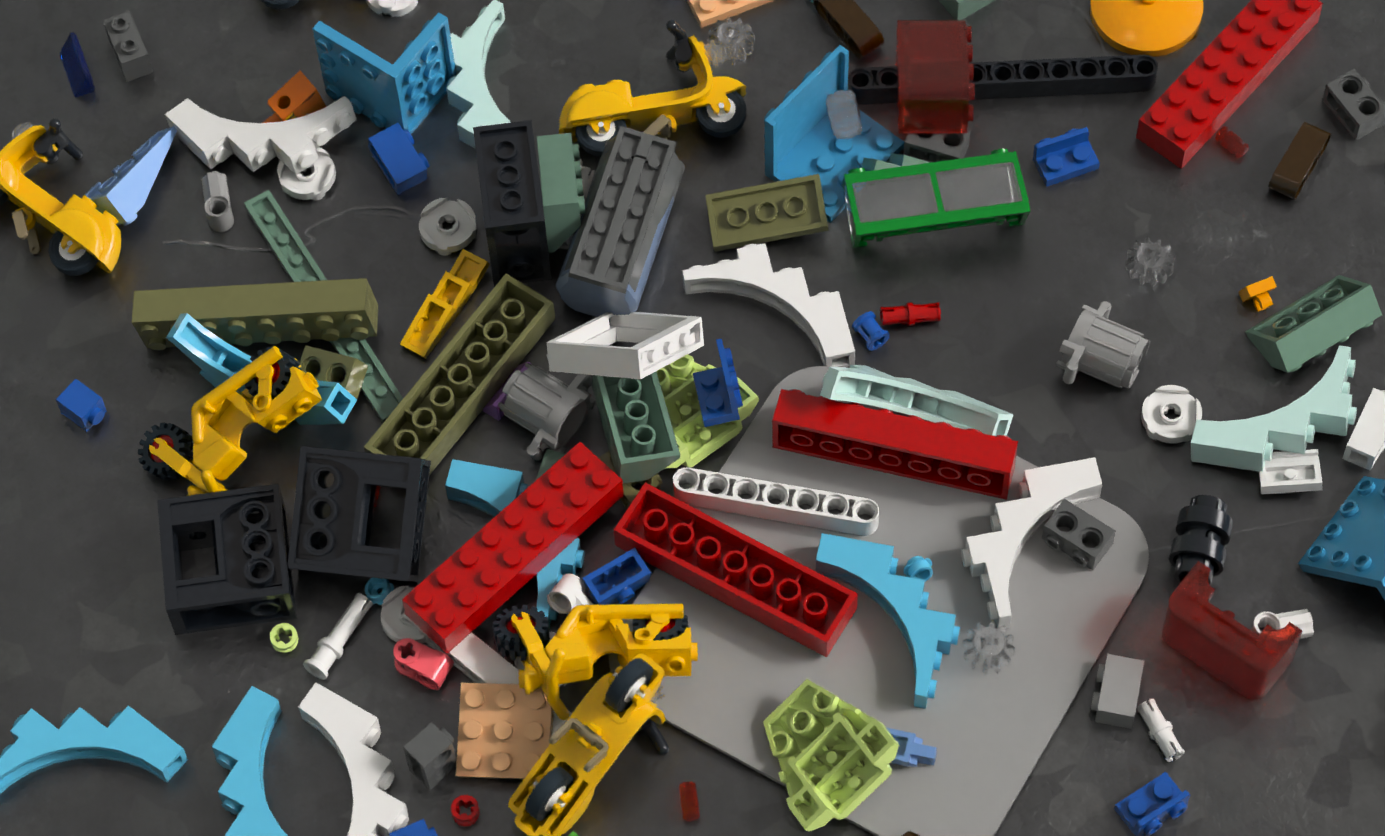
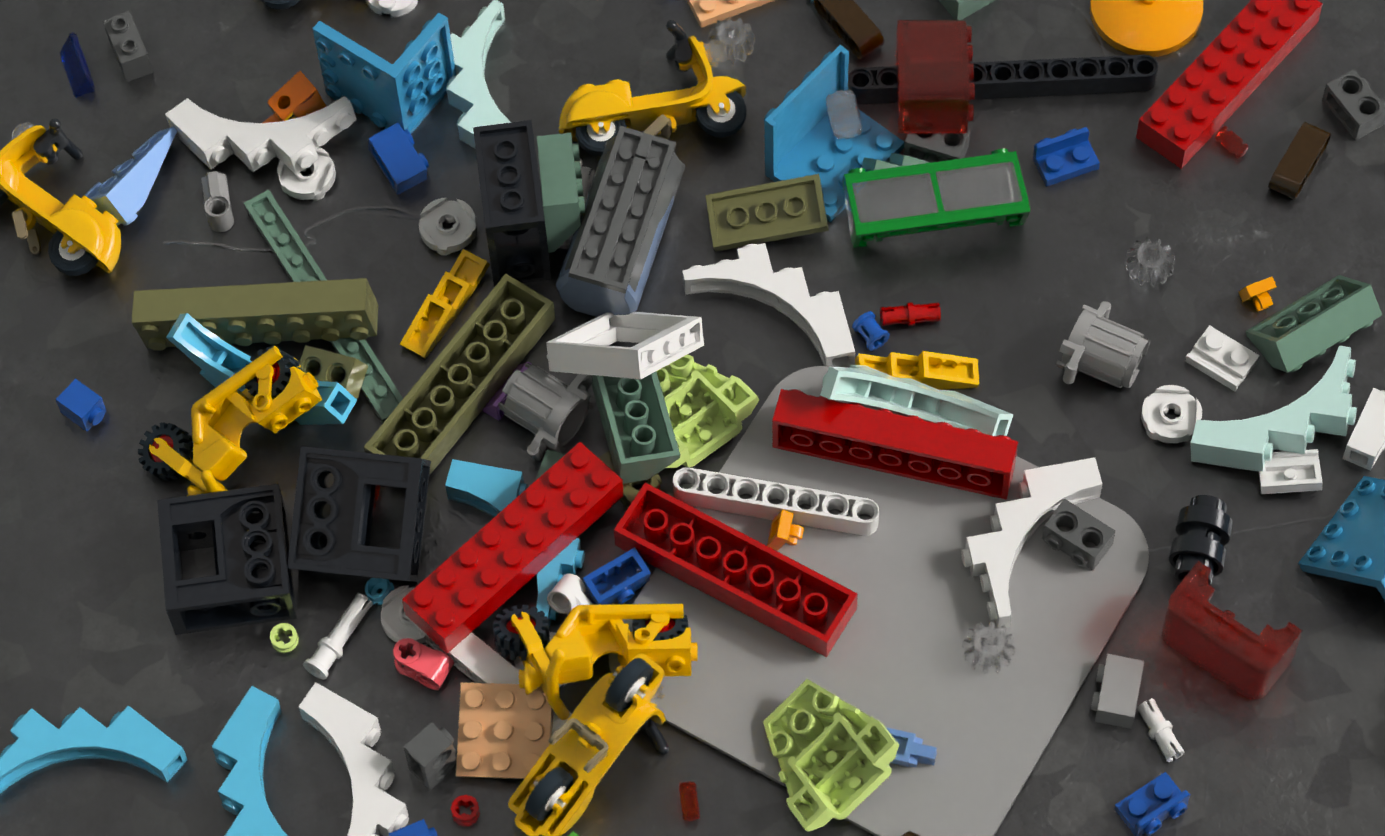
blue bracket [693,338,743,427] -> none
medium azure arch [816,533,960,709] -> none
medium azure plate [904,556,933,582] -> none
white piece [1249,609,1314,649] -> none
none -> light orange tile [767,510,804,551]
none -> yellow slope [855,351,979,390]
none -> white plate [1185,325,1260,392]

